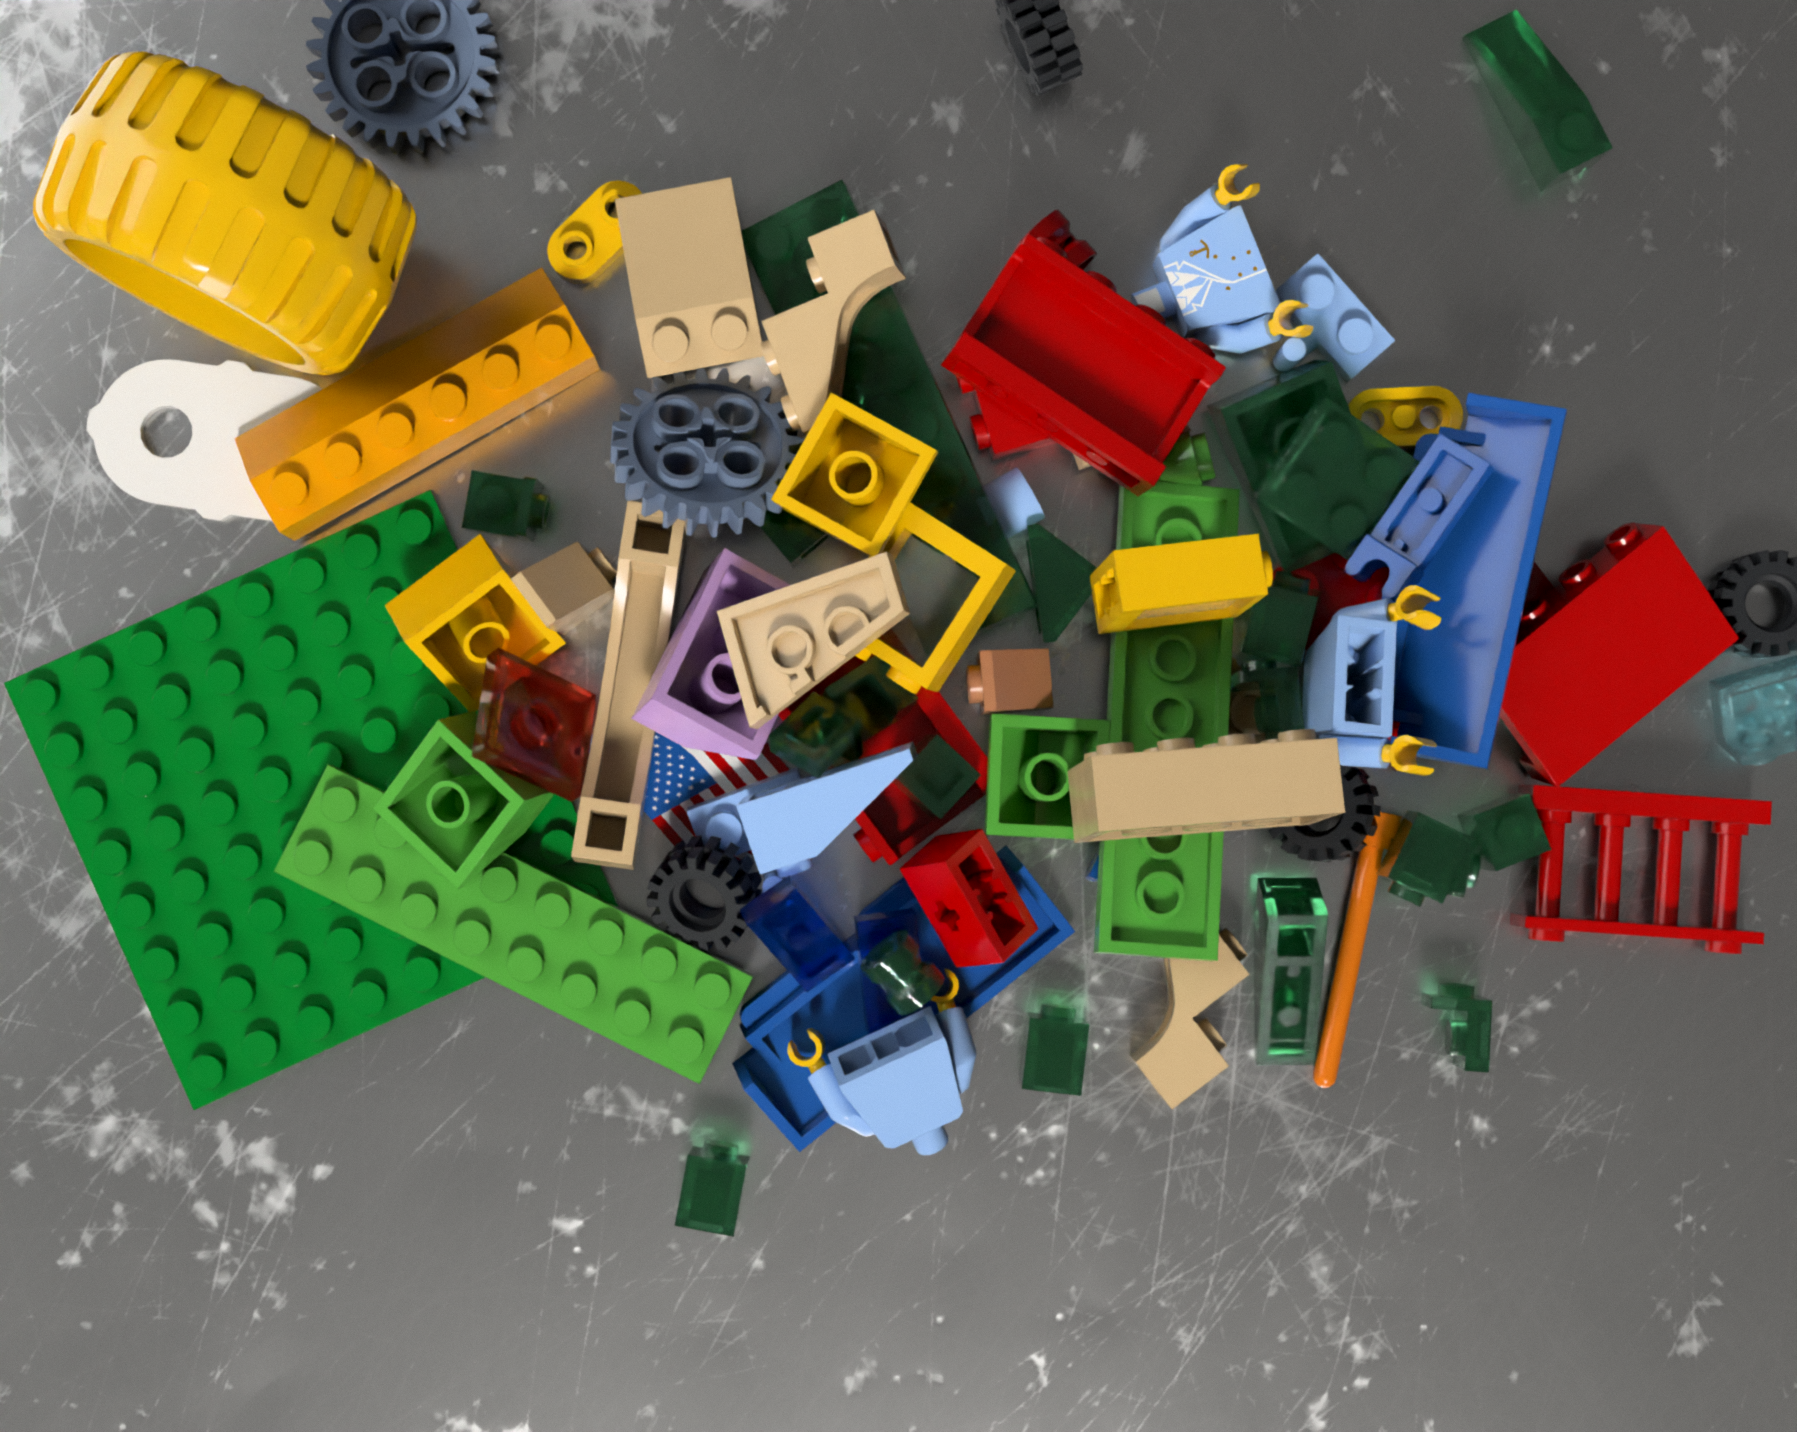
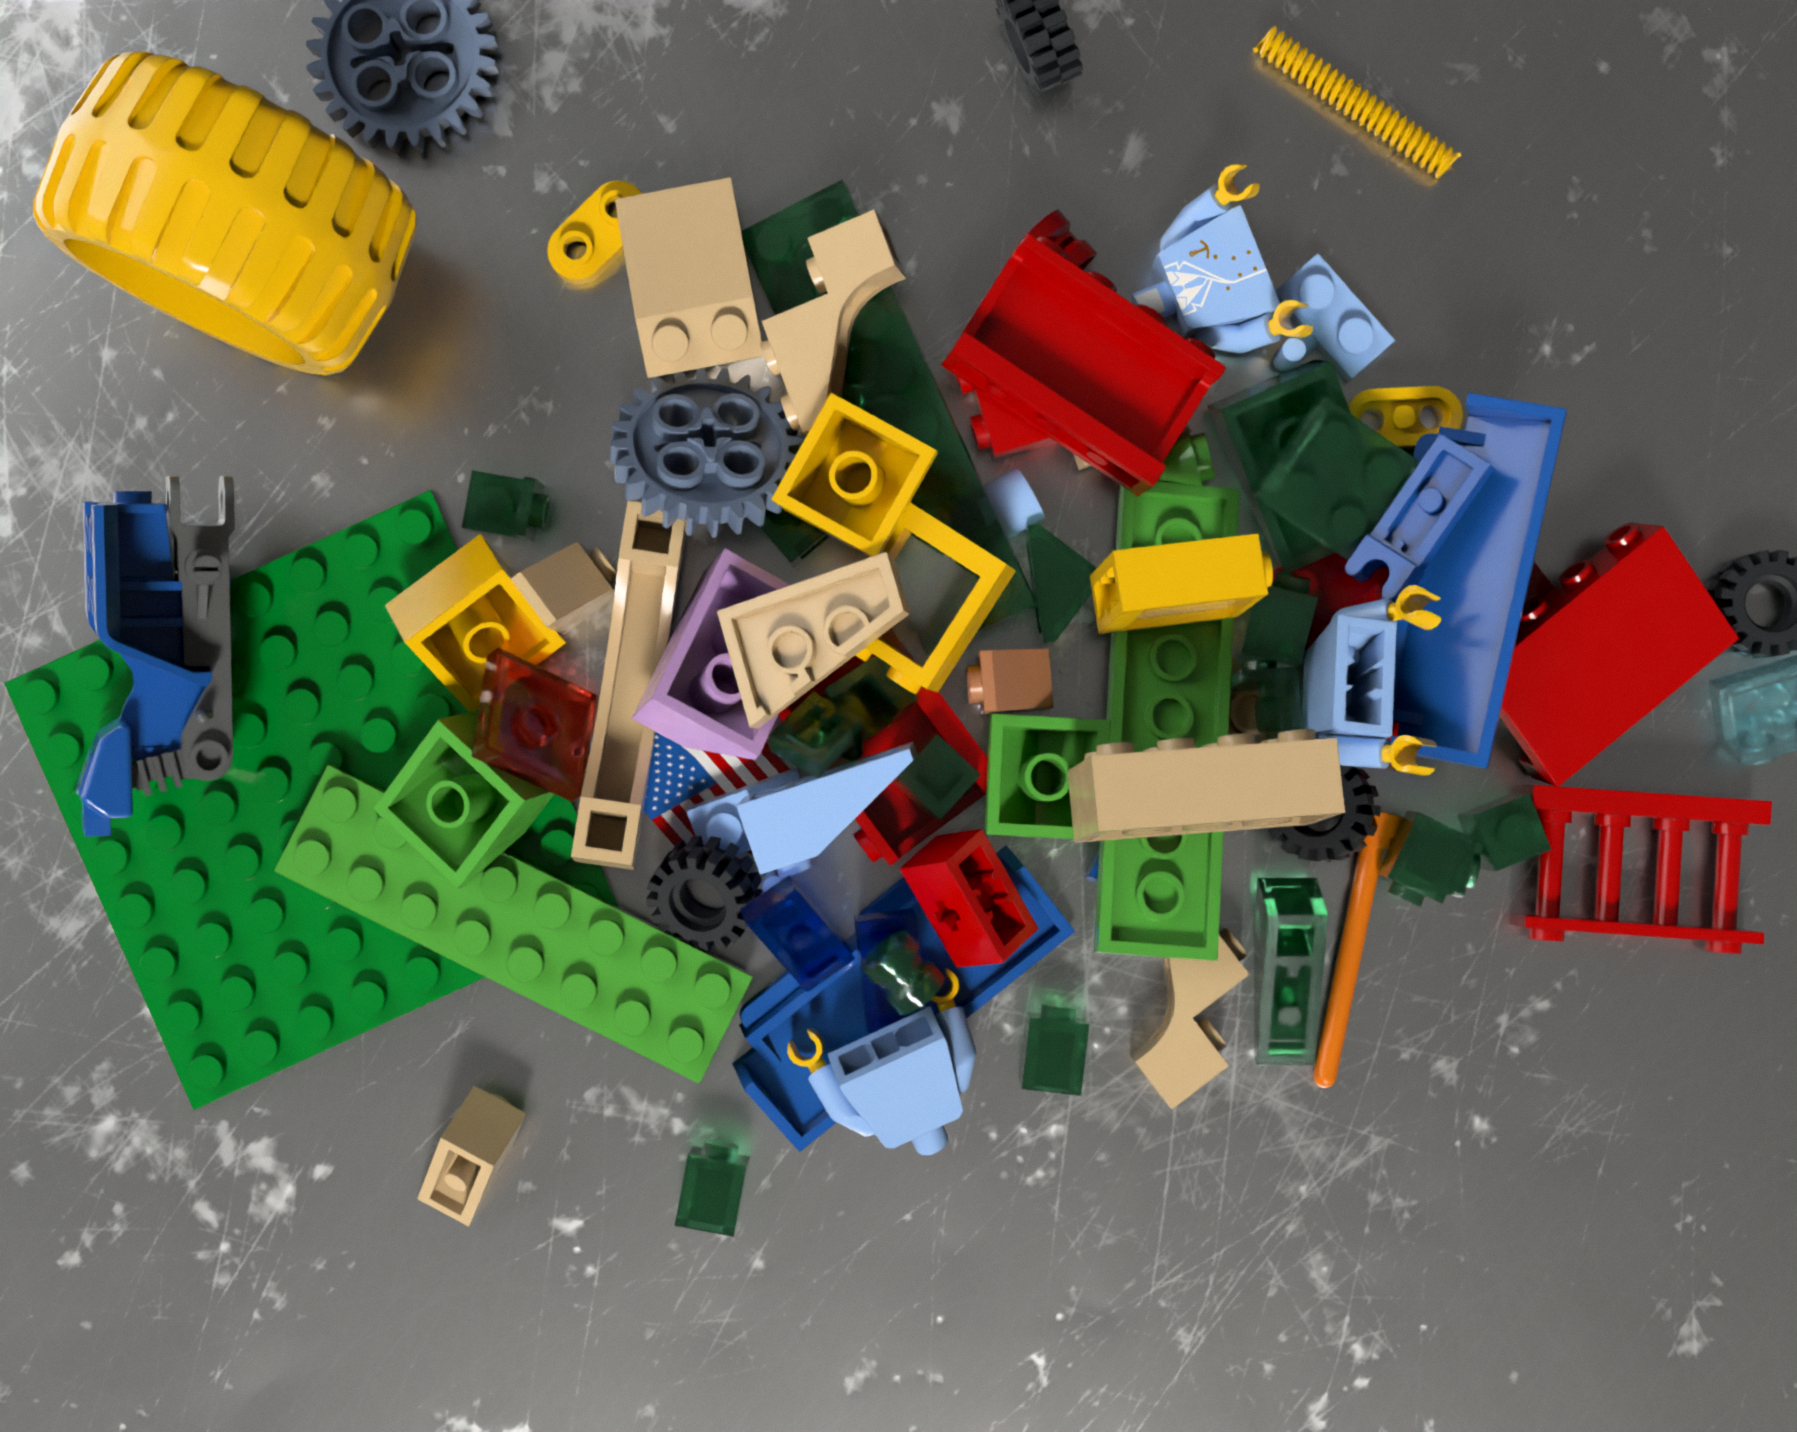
white piece [86,359,323,522] -> none
light orange slope [234,267,600,541] -> none
clear green bracket [1421,983,1492,1073] -> none
clear green slope [1462,9,1613,192] -> none
none -> blue piece [76,476,235,837]
none -> tan slope [417,1086,527,1227]
none -> yellow piece [1253,25,1461,179]

